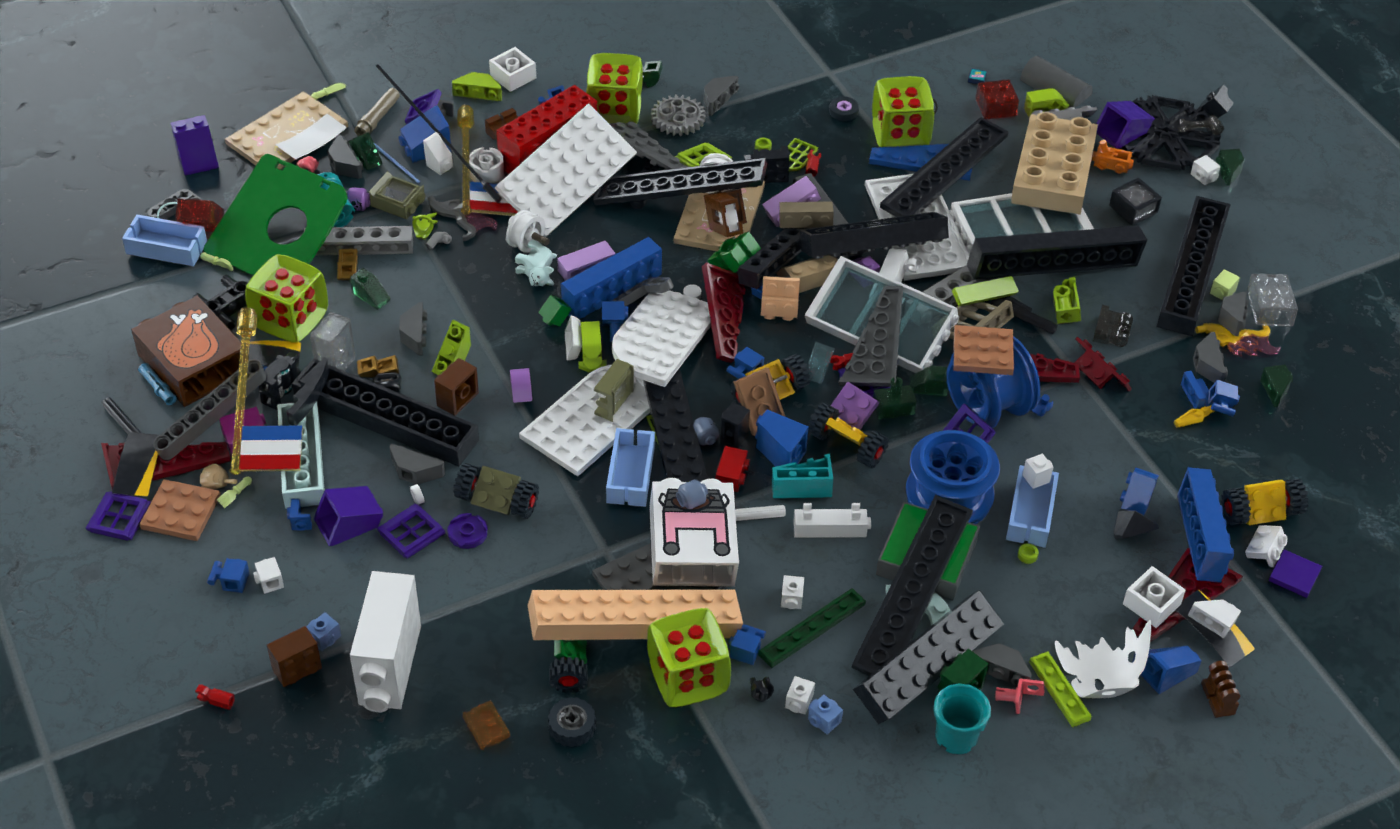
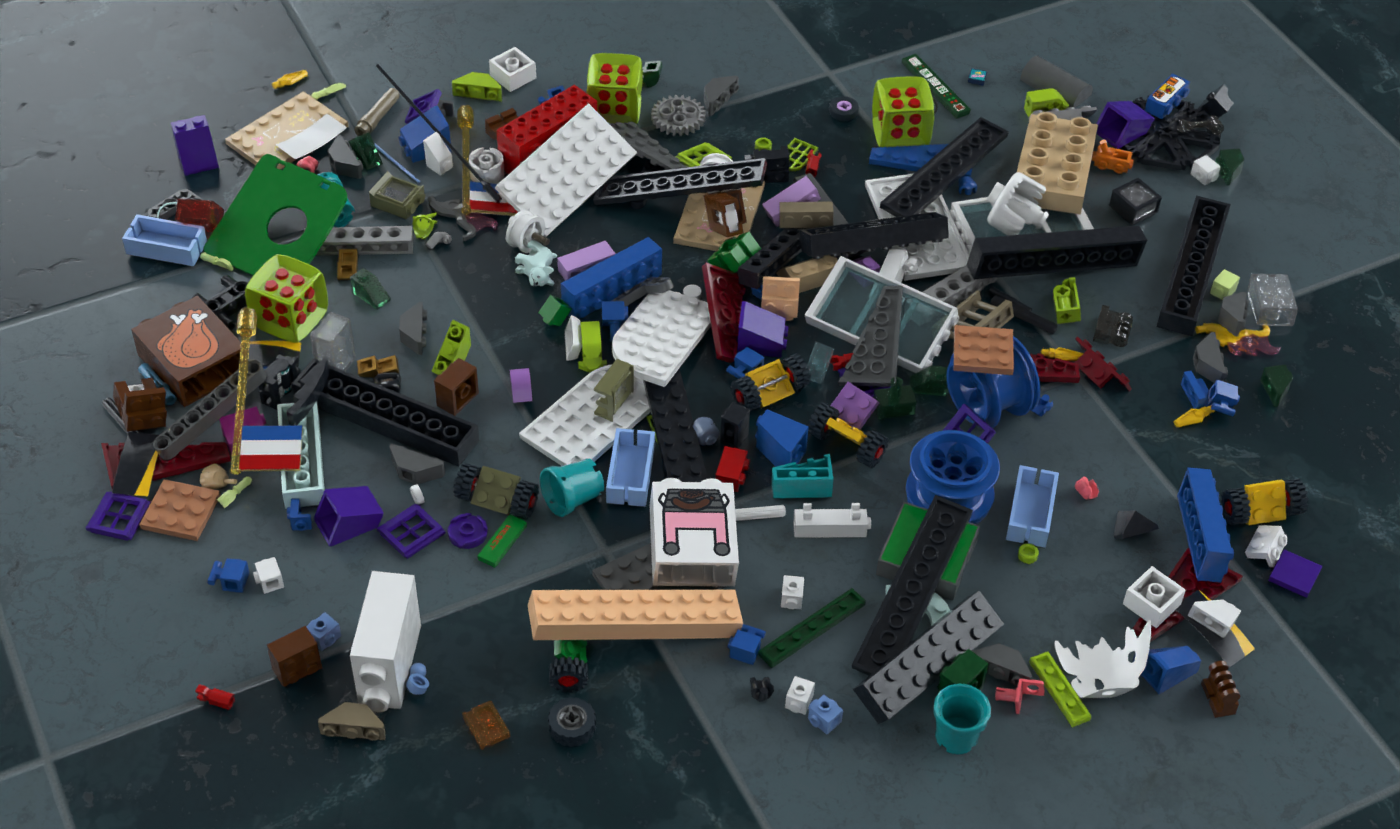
medium lavender head [347,187,370,211] -> none
lime piece [647,608,731,707] -> none
sand blue head [676,479,708,509] -> none
medium nougat tile [734,367,785,436] -> none
lime tile [951,276,1019,307] -> none
clear red brick [975,80,1019,119] -> none
white brick [1022,453,1053,489] -> none
blue brick [1120,468,1159,516] -> none
none -> reddish brown brick [113,378,167,432]
none -> yellow piece [272,70,308,89]
none -> dark tan slope [318,702,386,740]
none -> medium blue plate [406,663,429,695]
none -> green tile [478,514,527,568]
none -> teal piece [539,458,604,517]
none -> slope [737,301,789,358]
none -> dark green tile [902,54,971,119]
none -> blue arm [958,176,977,195]
none -> white piece [987,172,1049,236]
none -> yellow piece [1041,347,1084,361]
none -> coral arm [1075,477,1099,500]
none -> brick [1145,74,1190,119]

